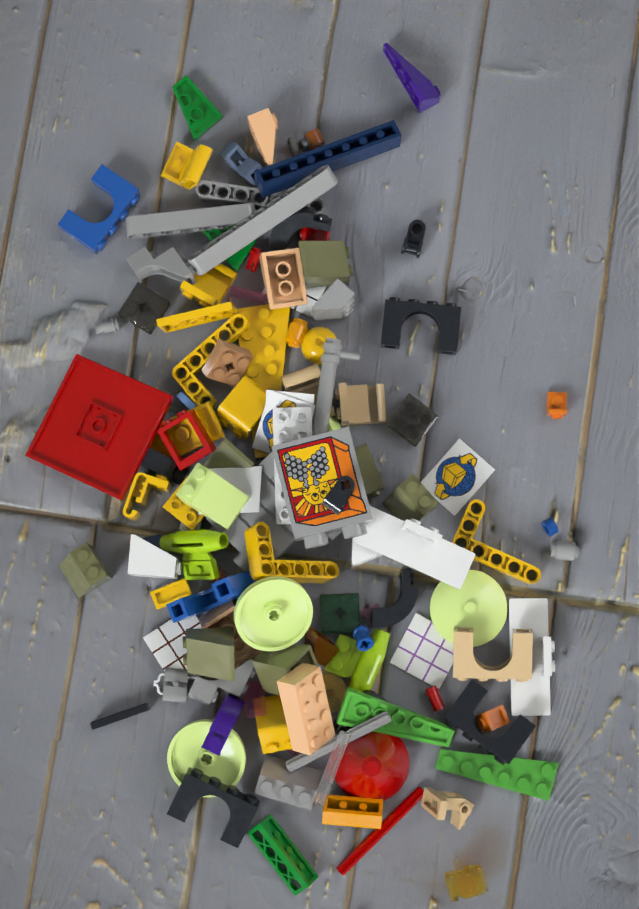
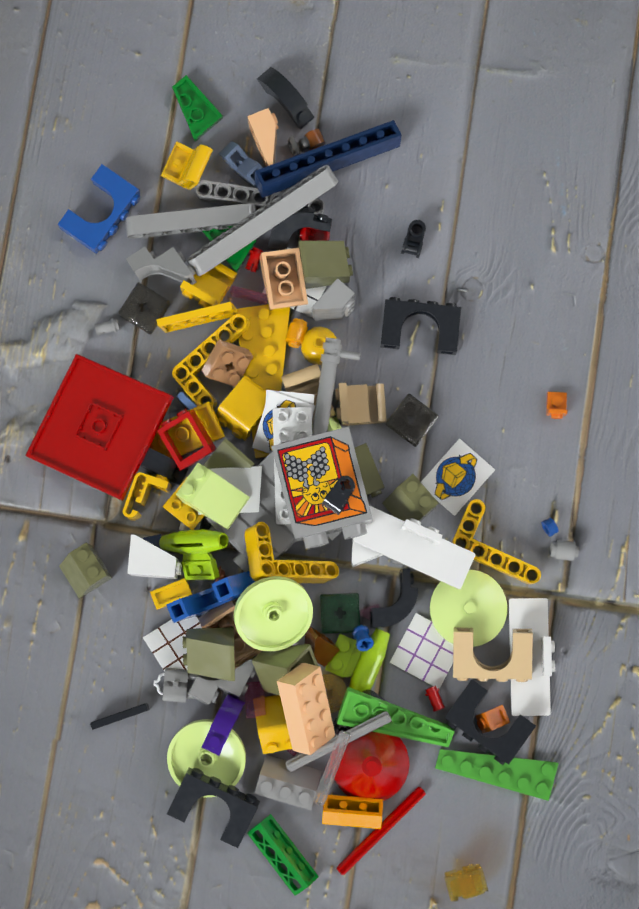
dark purple wedge [383,43,441,113] -> none
tan tile [421,787,474,830] -> none
none -> black arch [257,67,315,129]

